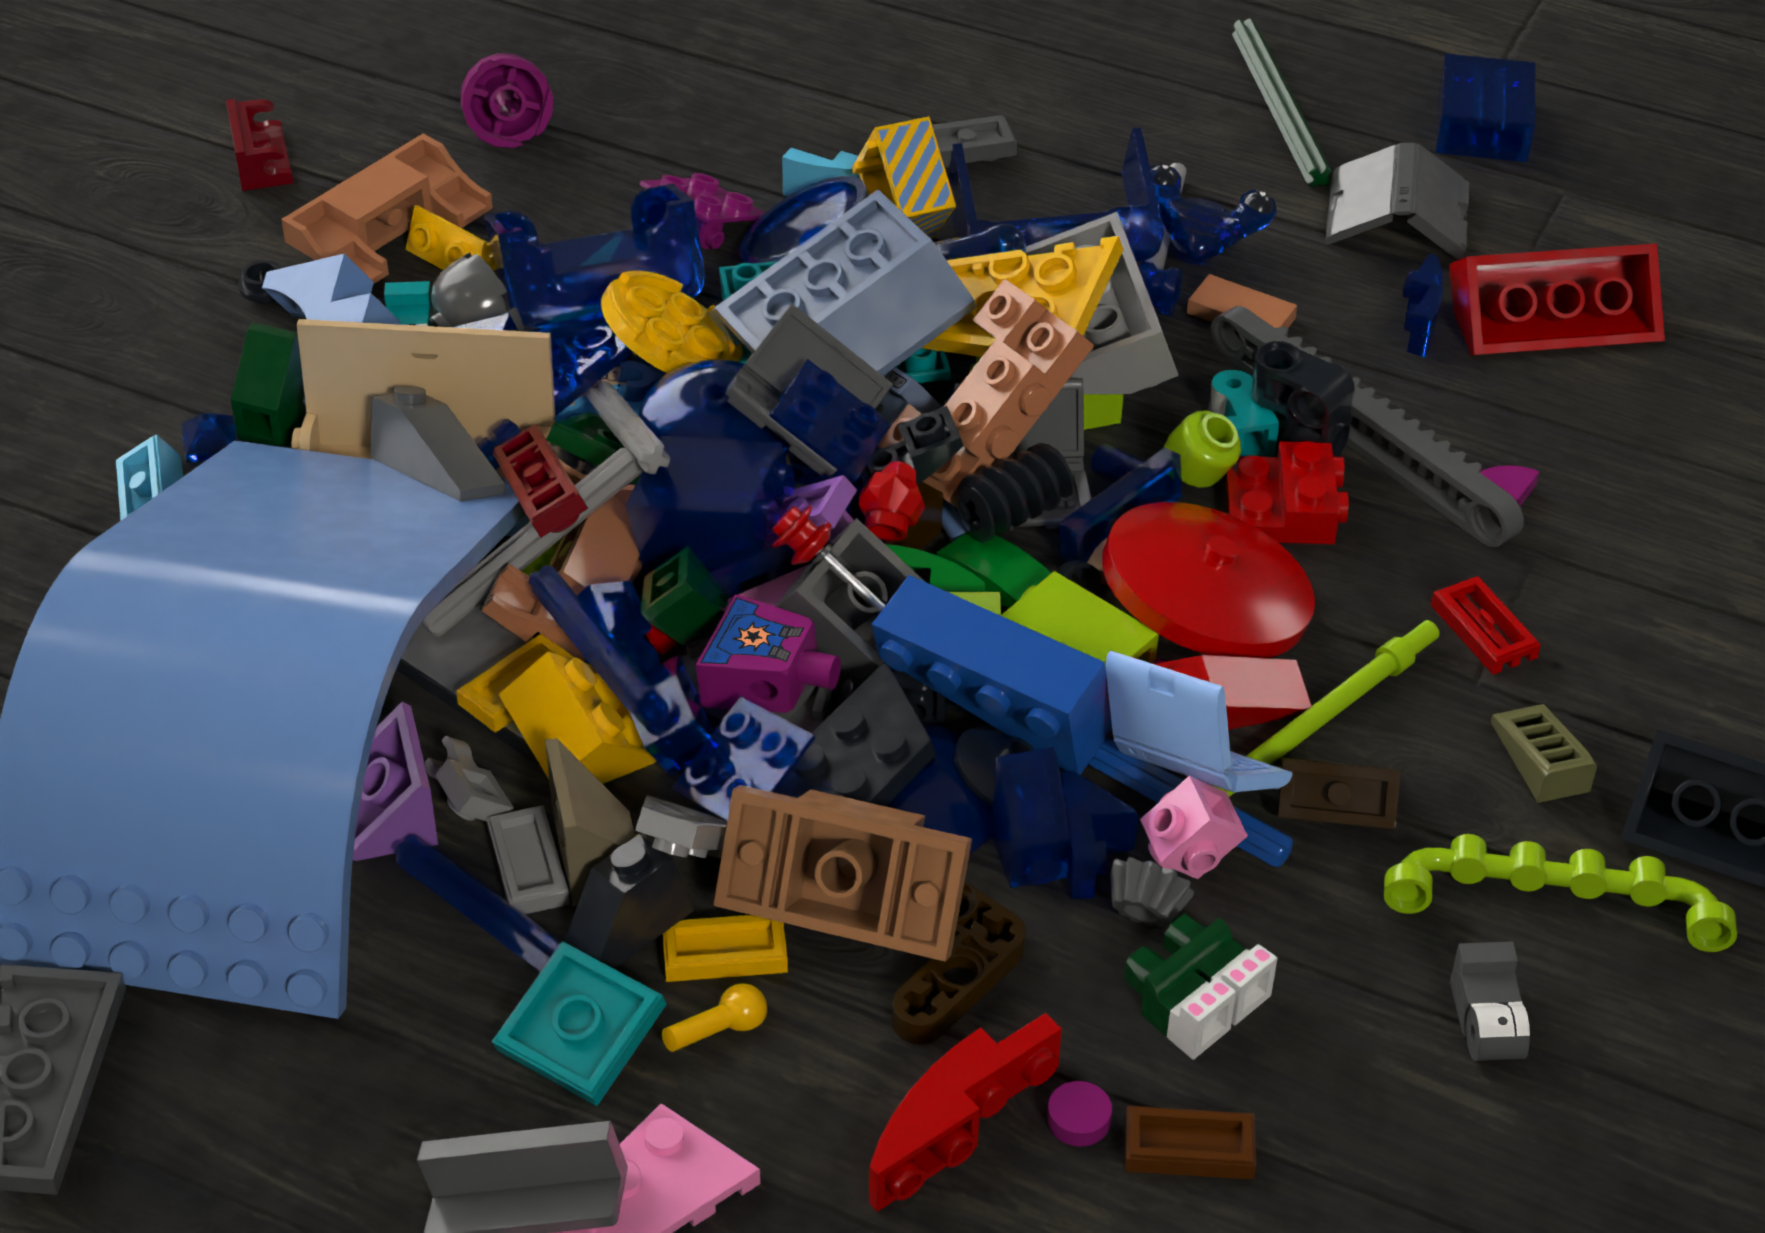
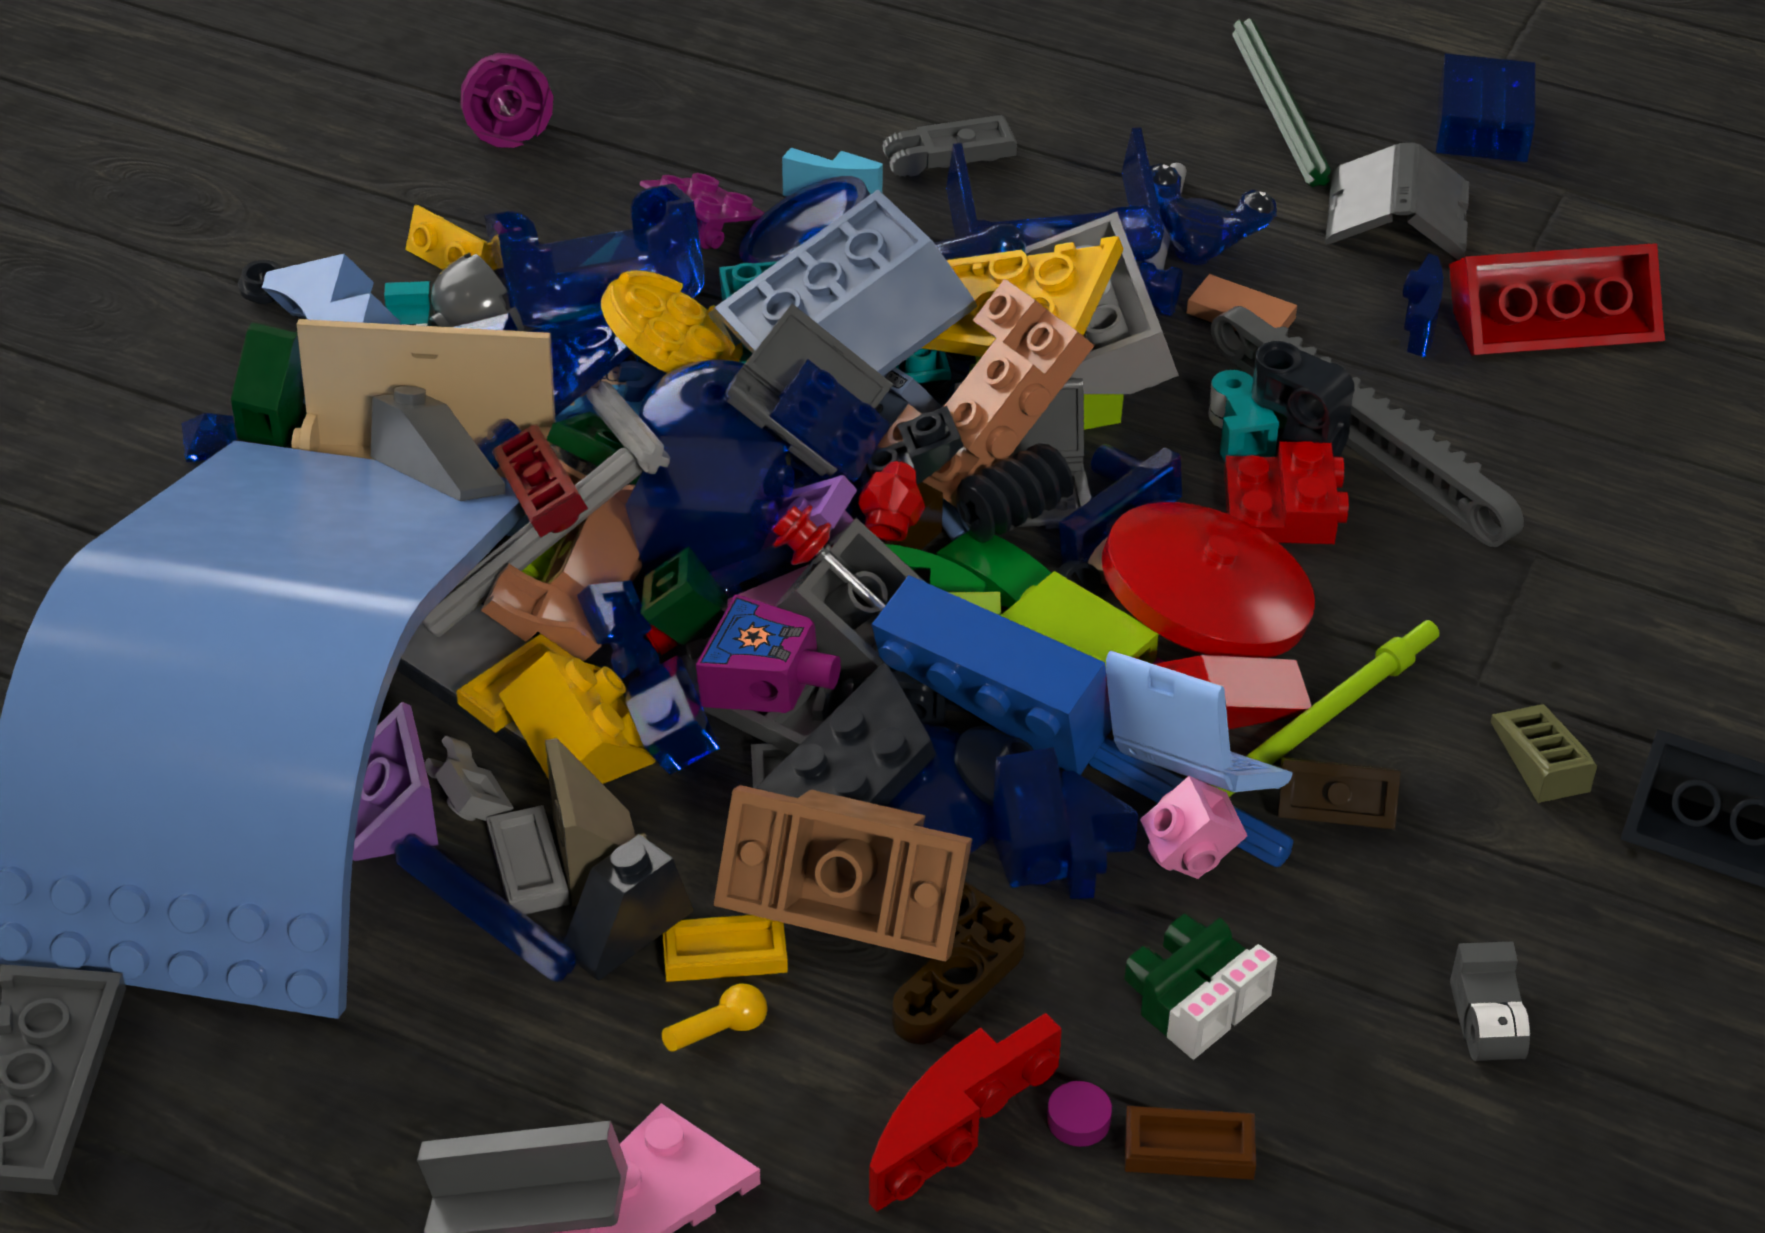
medium azure slope [116,434,183,520] -> none
dark red hinge [226,99,294,191] -> none
nougat bracket [281,133,493,284] -> none
teal plate [492,941,667,1106] -> none
clear blue axle [528,566,656,714] -> none
light grey wing [635,795,727,858] -> none
clear blue hinge [672,696,816,821] -> none
yellow container [852,116,956,238] -> none
dark grey piece [1110,857,1194,927] -> none
lime head [1164,411,1241,488] -> none
lime bar [1384,834,1737,952] -> none
red tile [1431,576,1541,675] -> none
magenta tile [1480,465,1540,506] -> none

